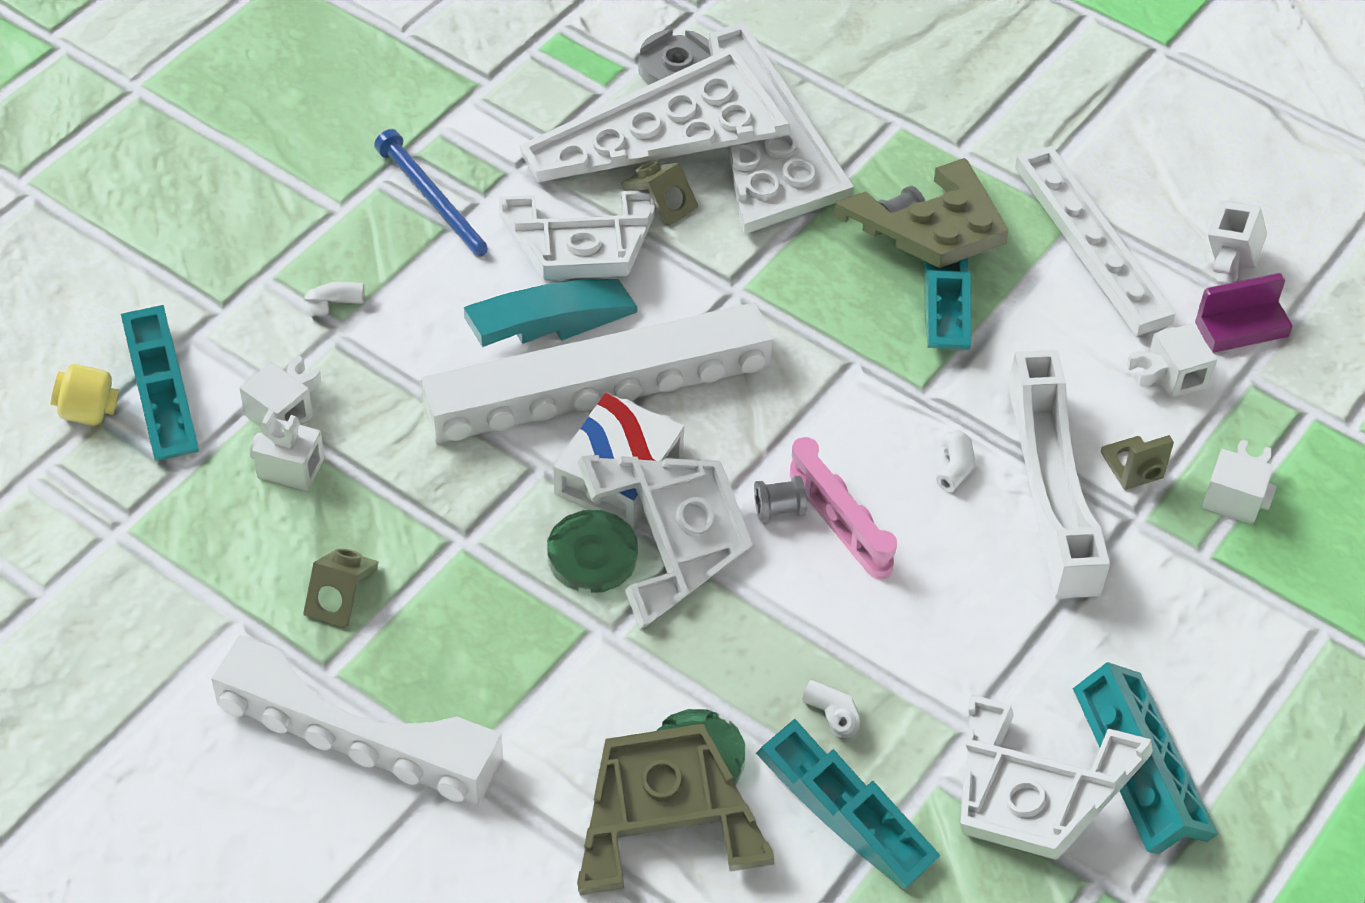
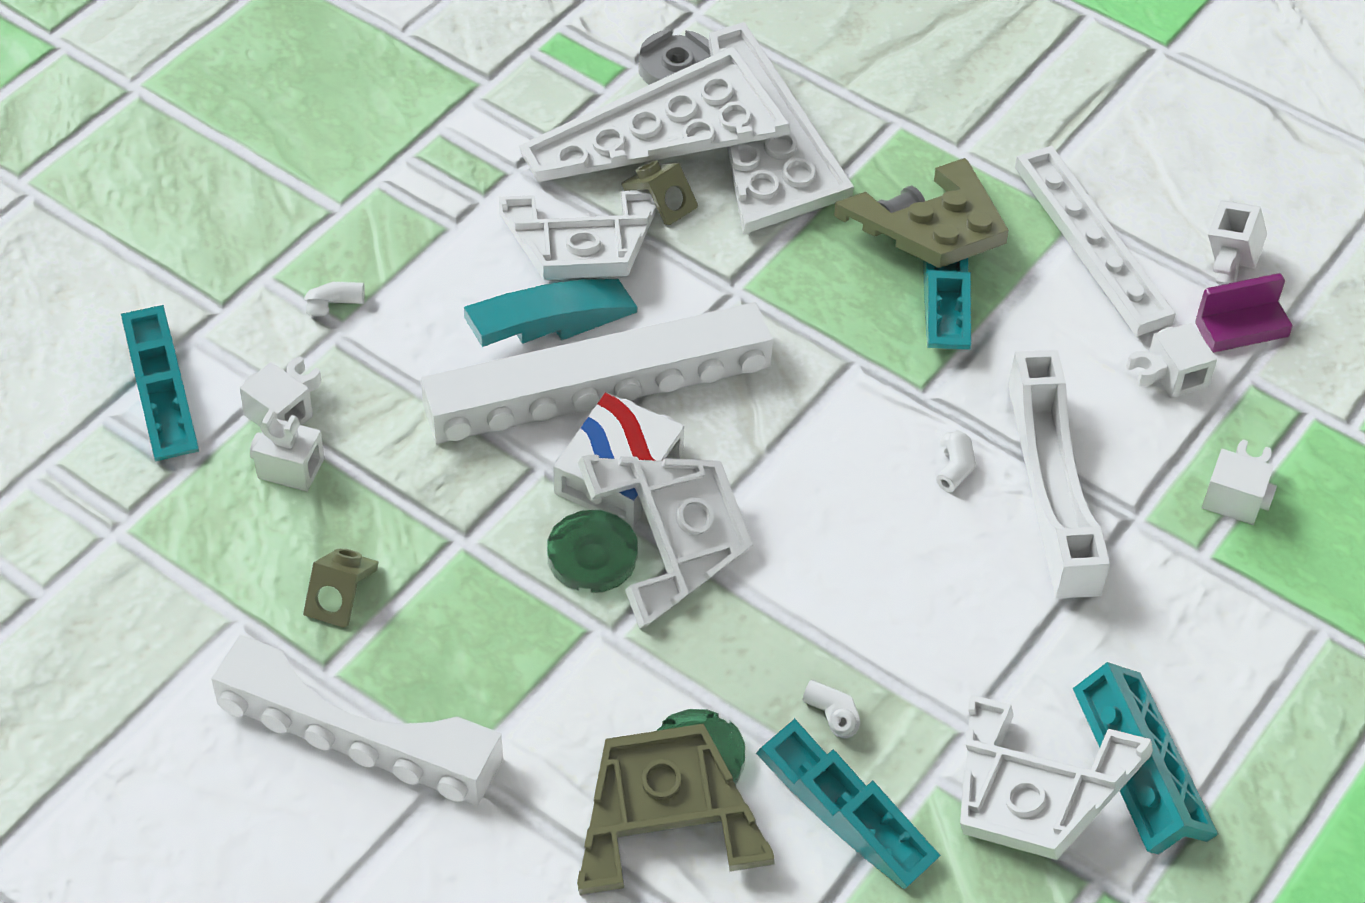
light yellow head [50,364,120,426] -> none
blue bar [374,129,488,256] -> none
flat silver bush [754,476,807,521] -> none
bright pink plate [790,437,897,579] -> none
olive bracket [1100,435,1174,490] -> none

